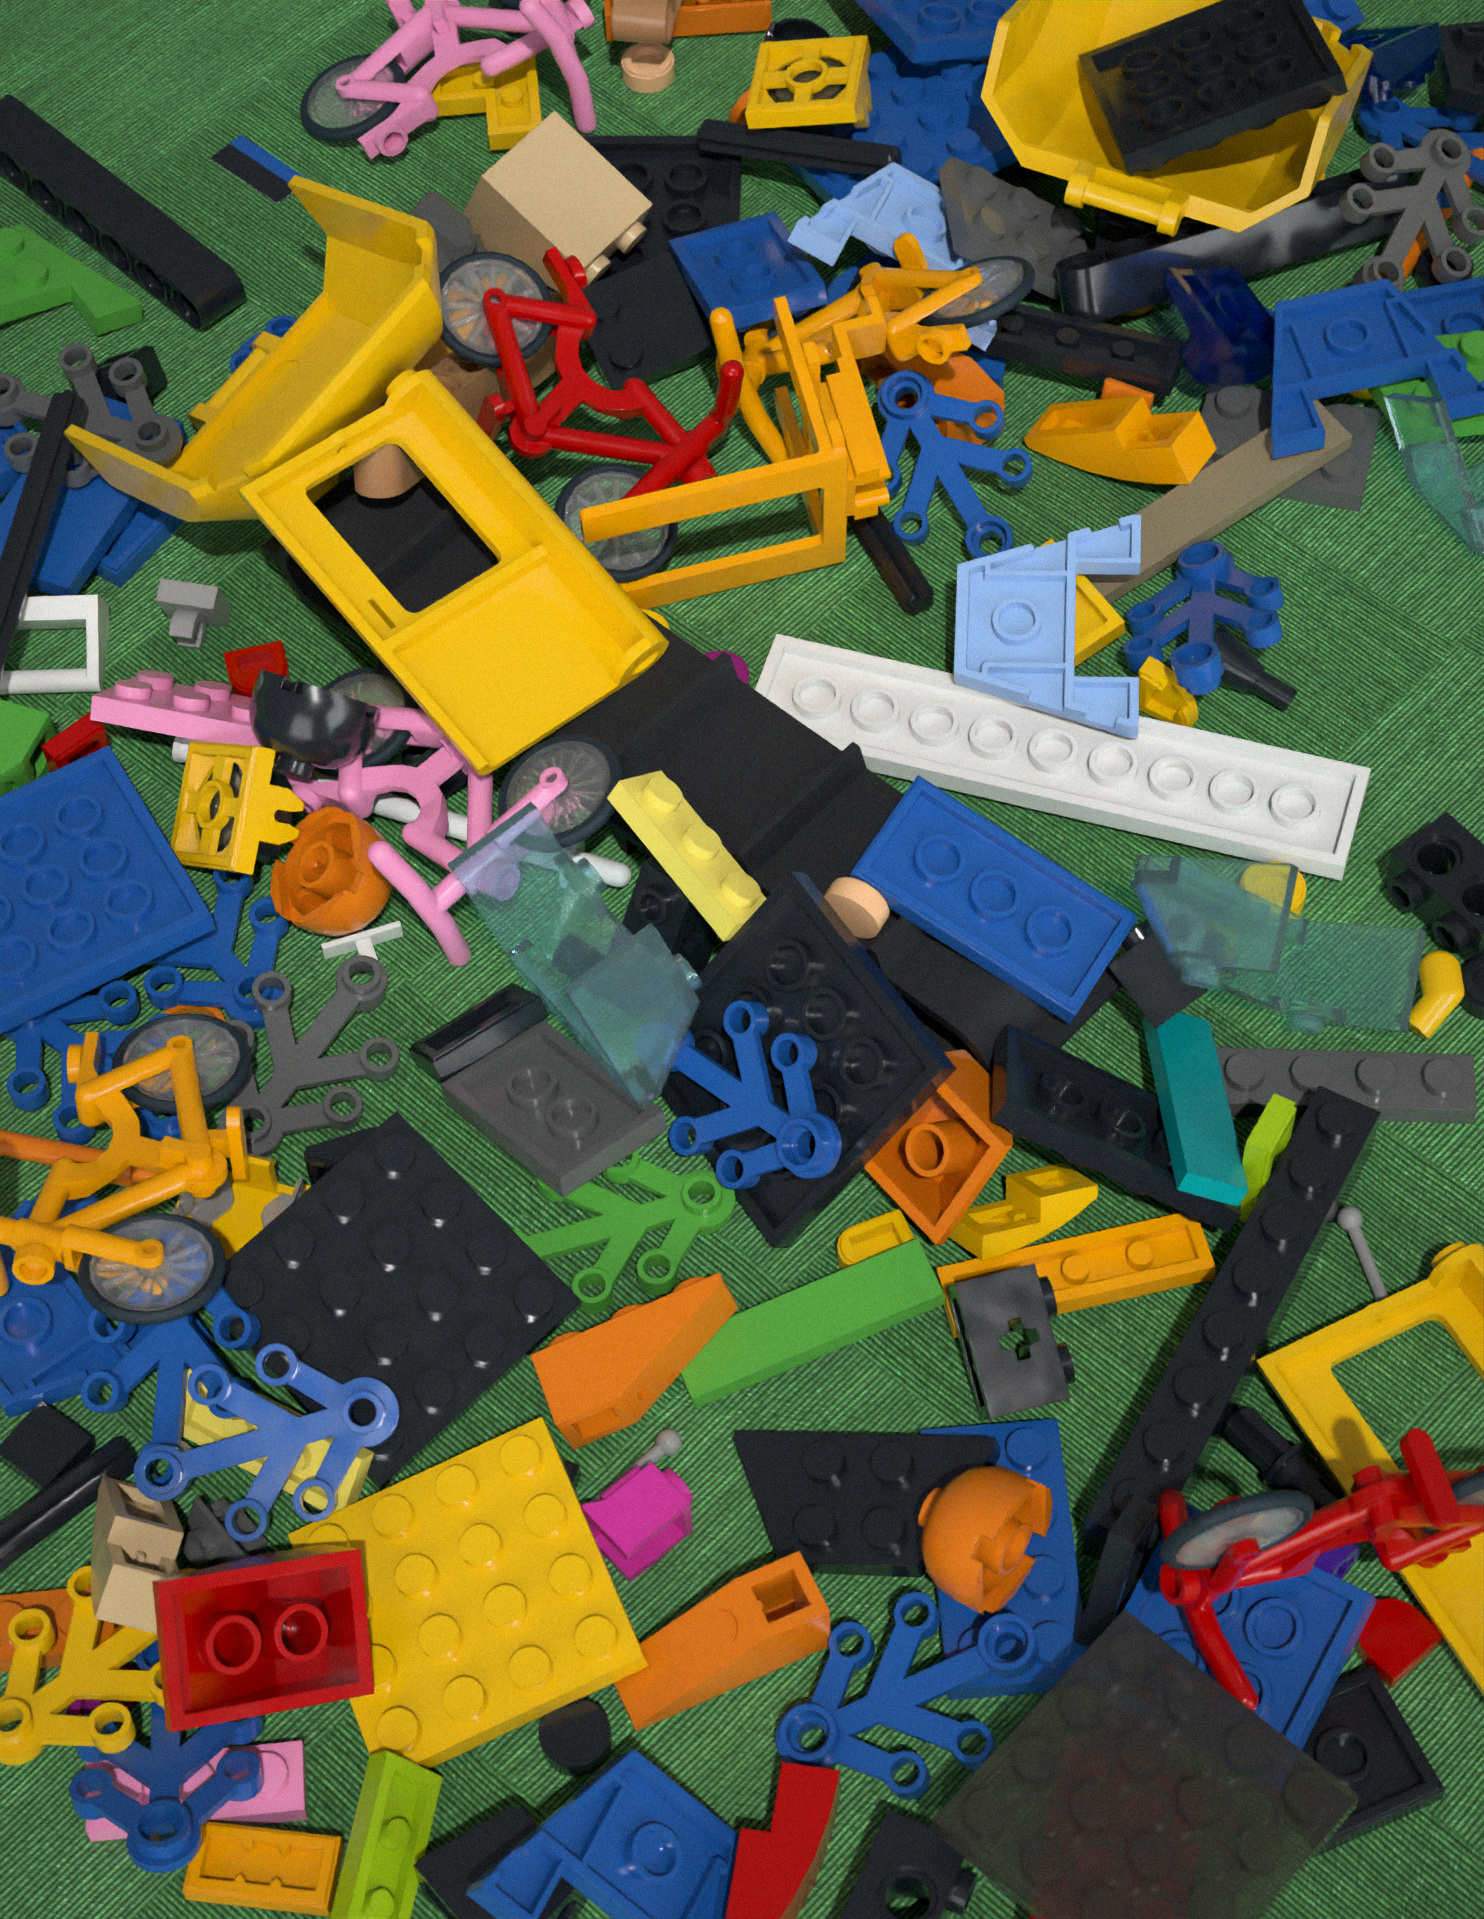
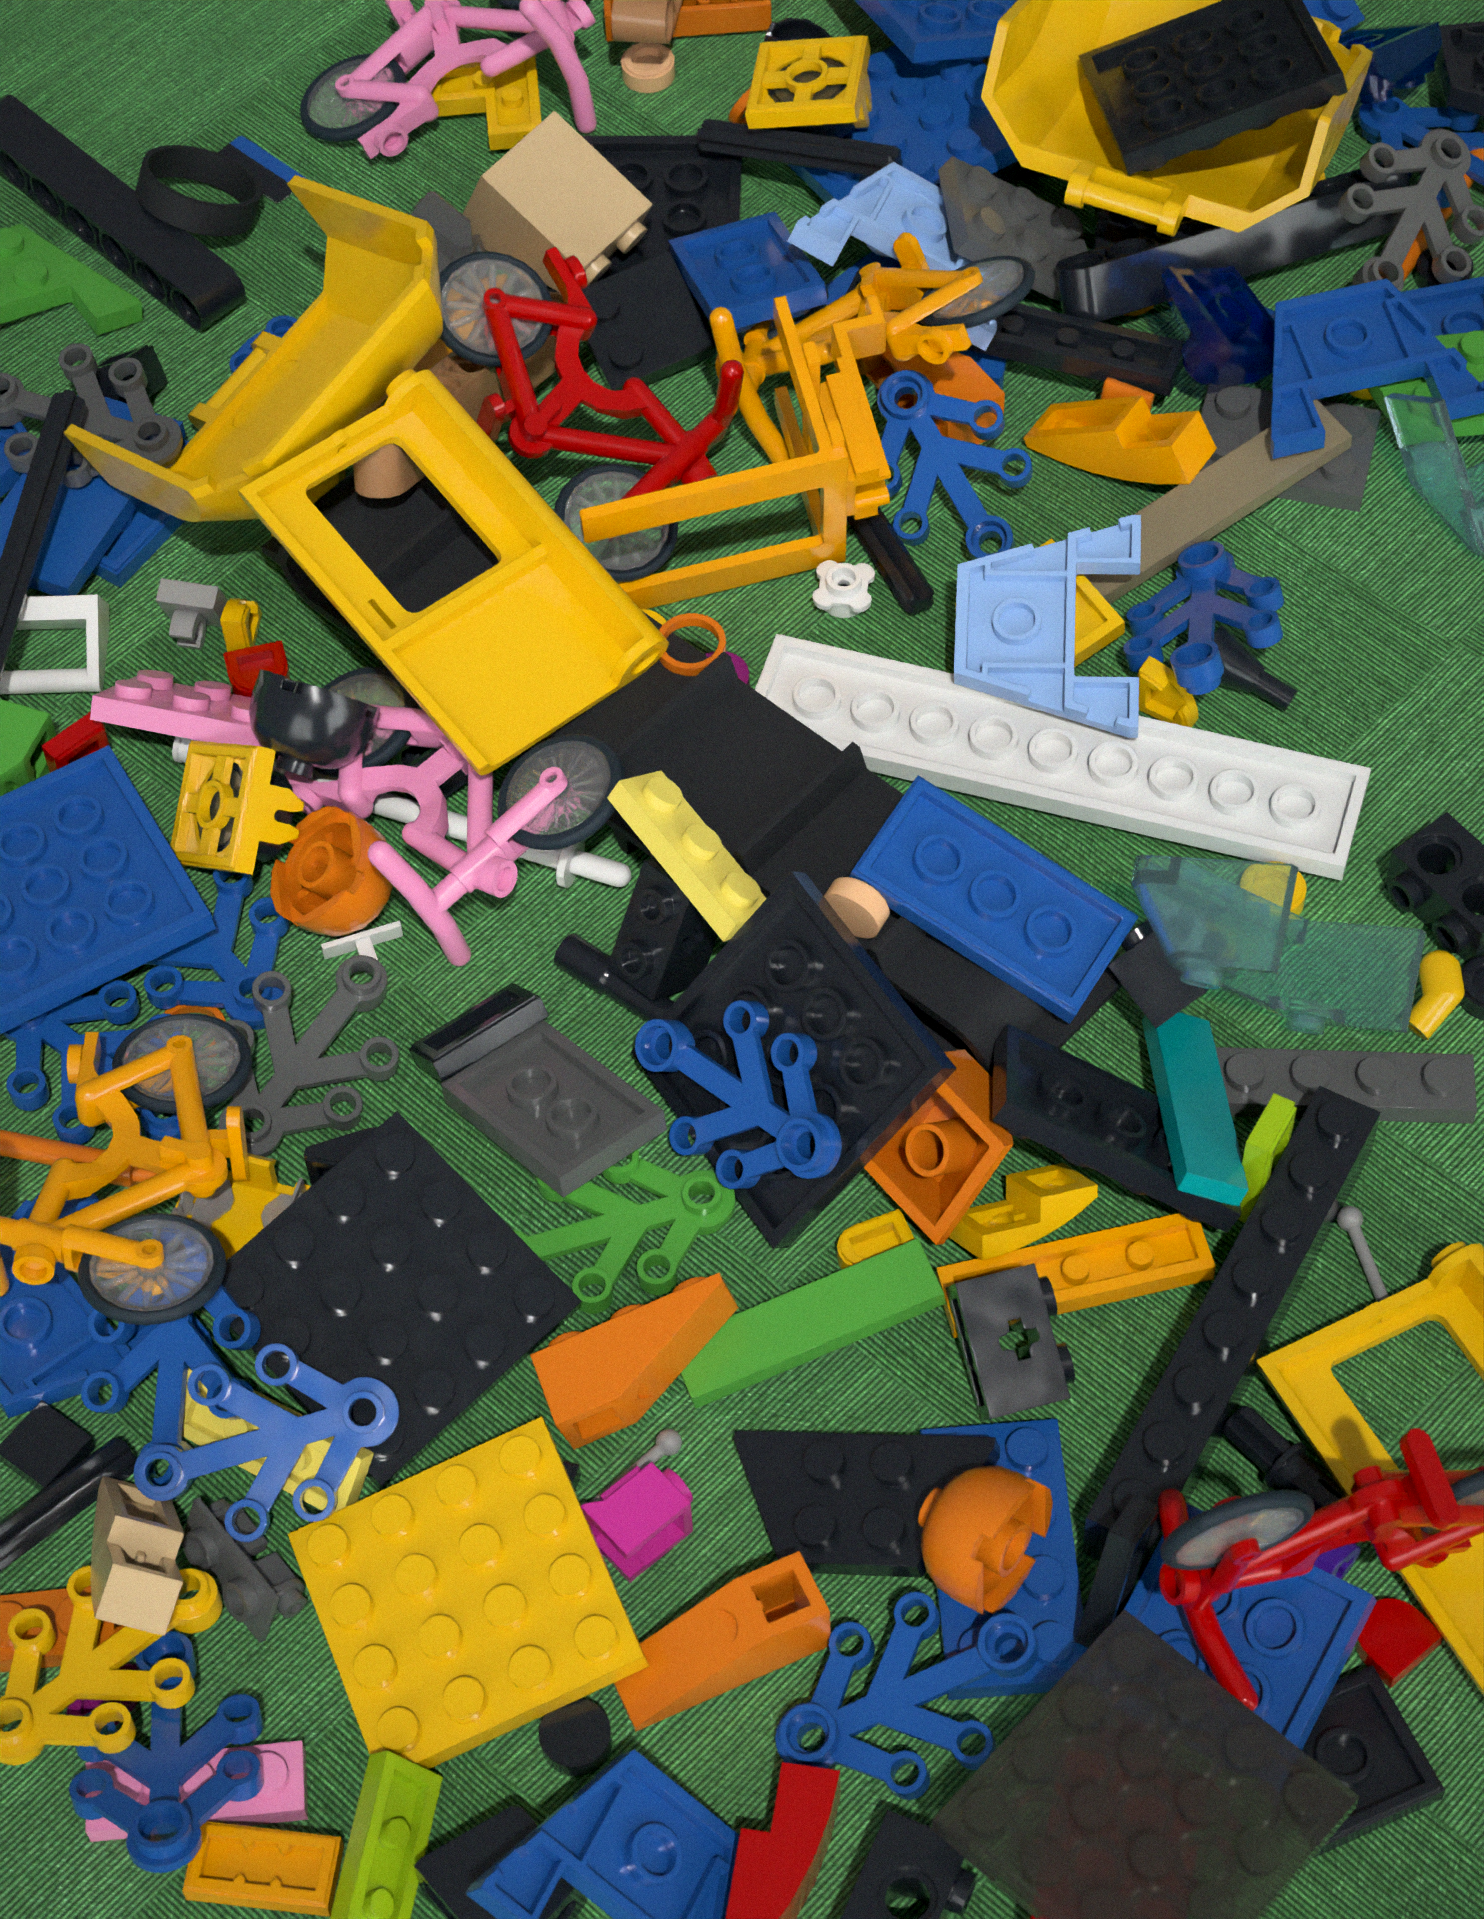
red slope [152,1544,375,1732] -> none
clear light blue windscreen [447,802,702,1110] -> none
none -> black tyre [135,145,262,236]
none -> yellow tile [220,598,262,652]
none -> orange piece [659,613,726,676]
none -> white plate [813,560,875,618]

